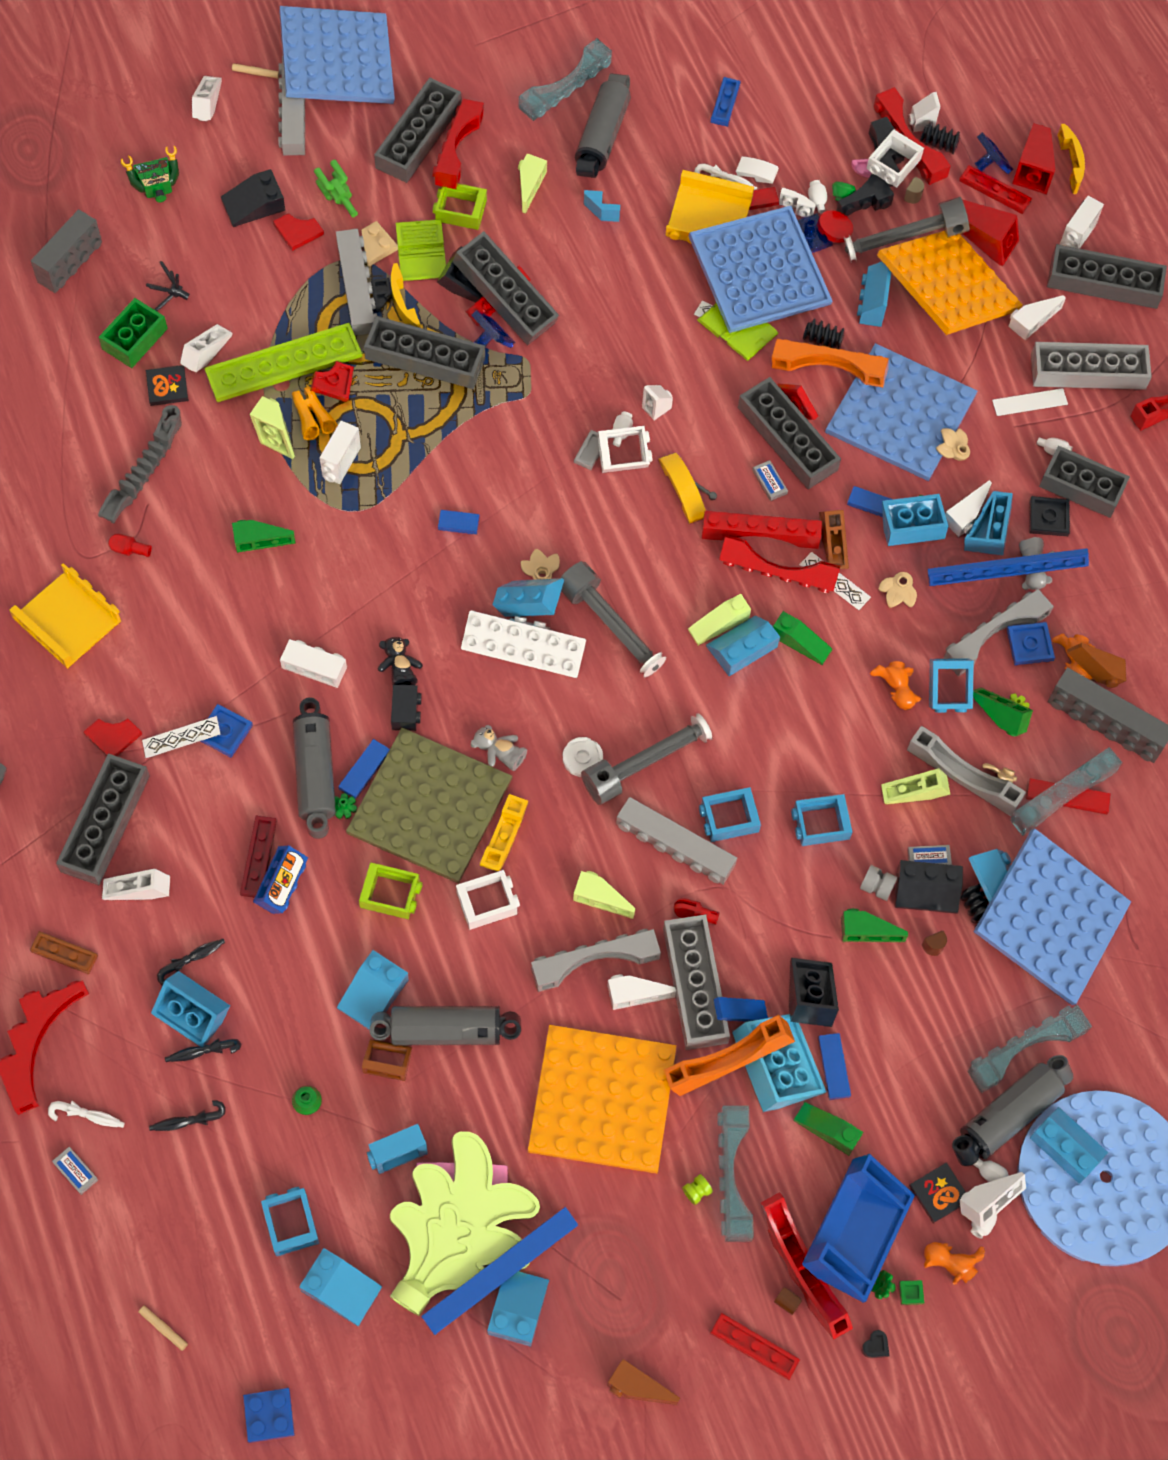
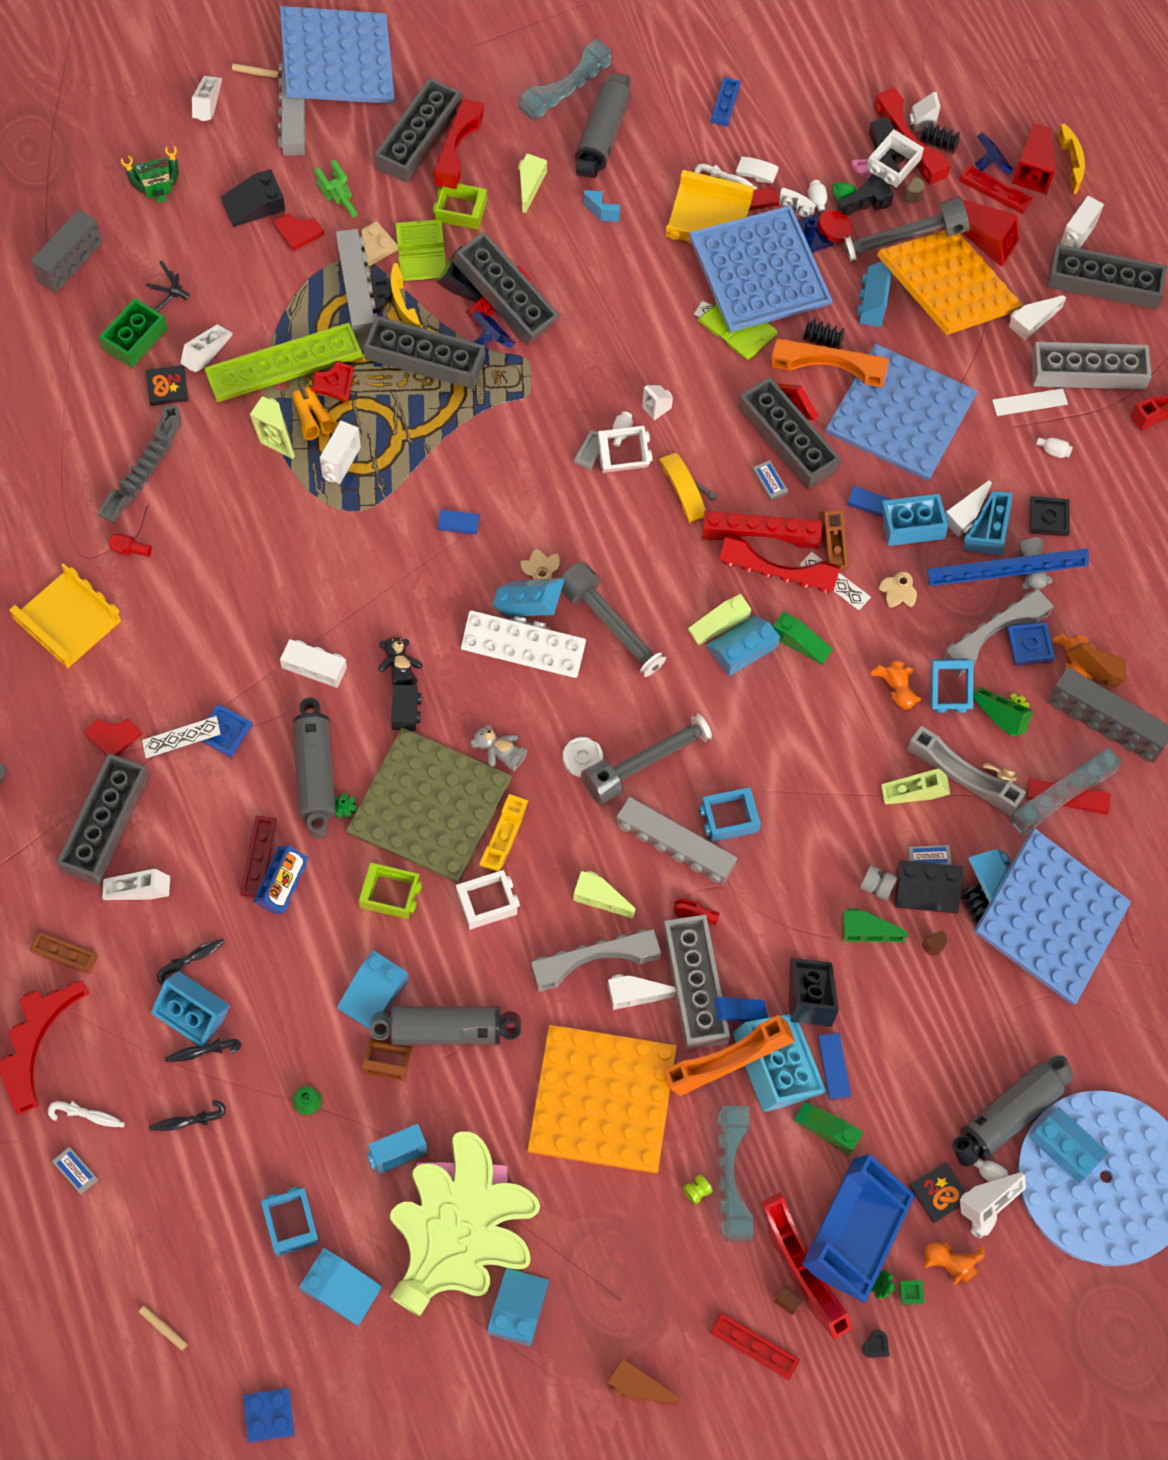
green slope [232,520,296,553] -> none
blue tile [338,739,390,800] -> none
blue tile [421,1207,578,1335] -> none
dark azure window [791,794,853,846] -> none
tan plate [936,428,970,461] -> none
clear light blue arch [967,1005,1092,1093] -> none
dark grey brick [1039,445,1130,518] -> none

